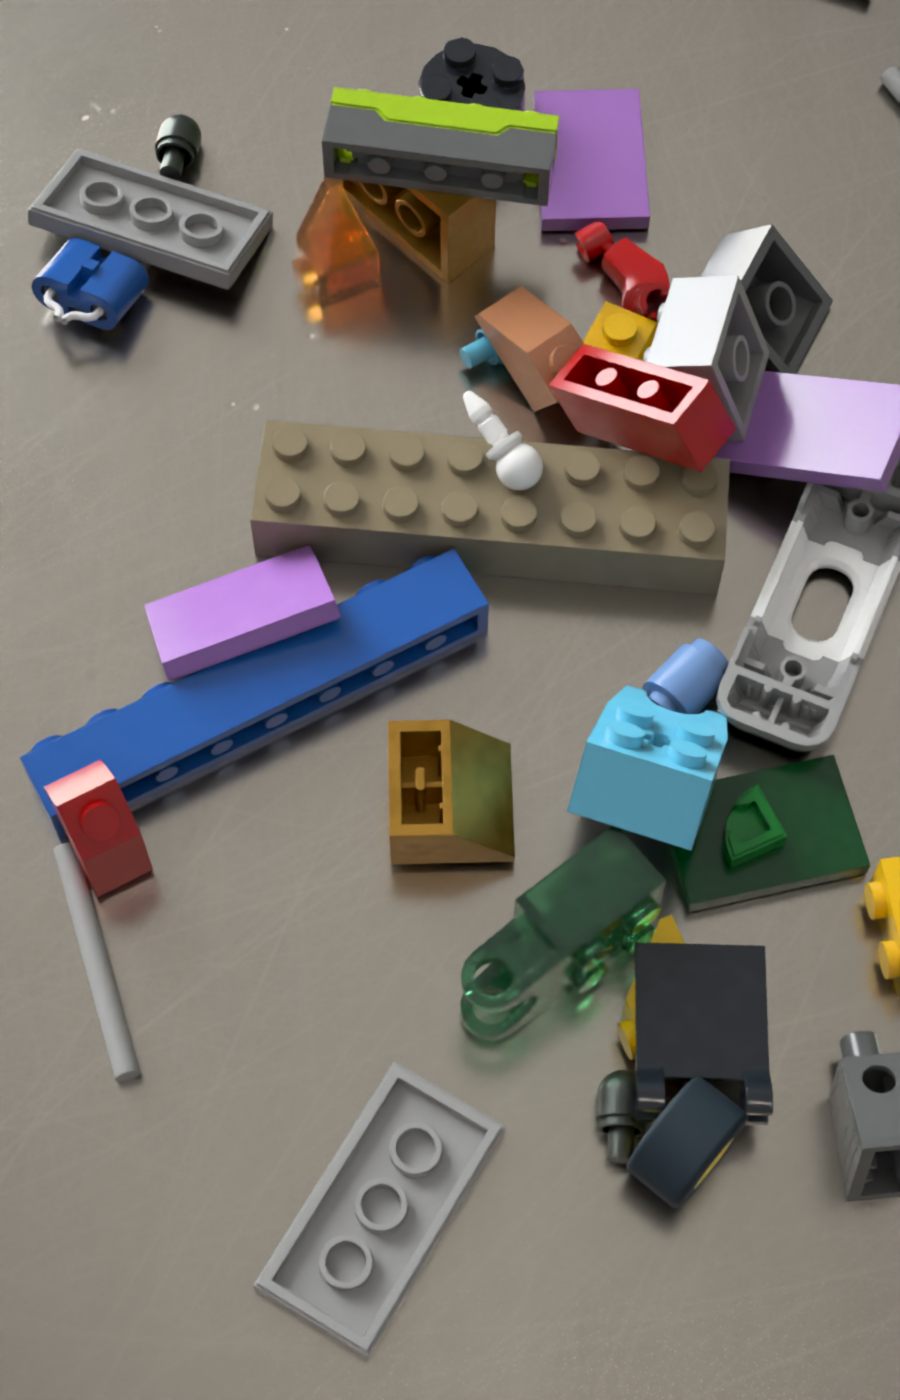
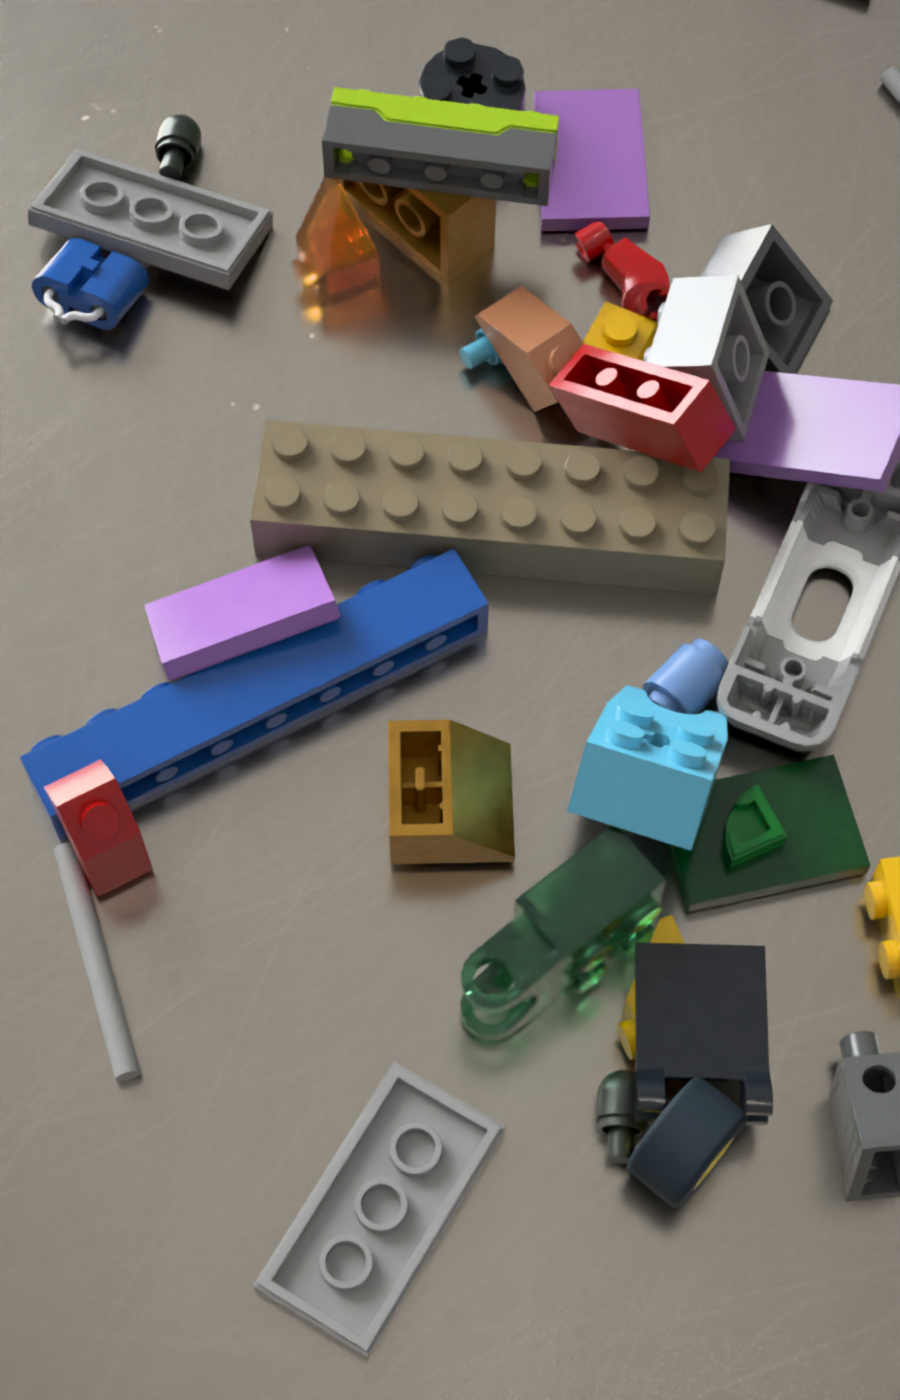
white bar [463,391,543,491] -> none

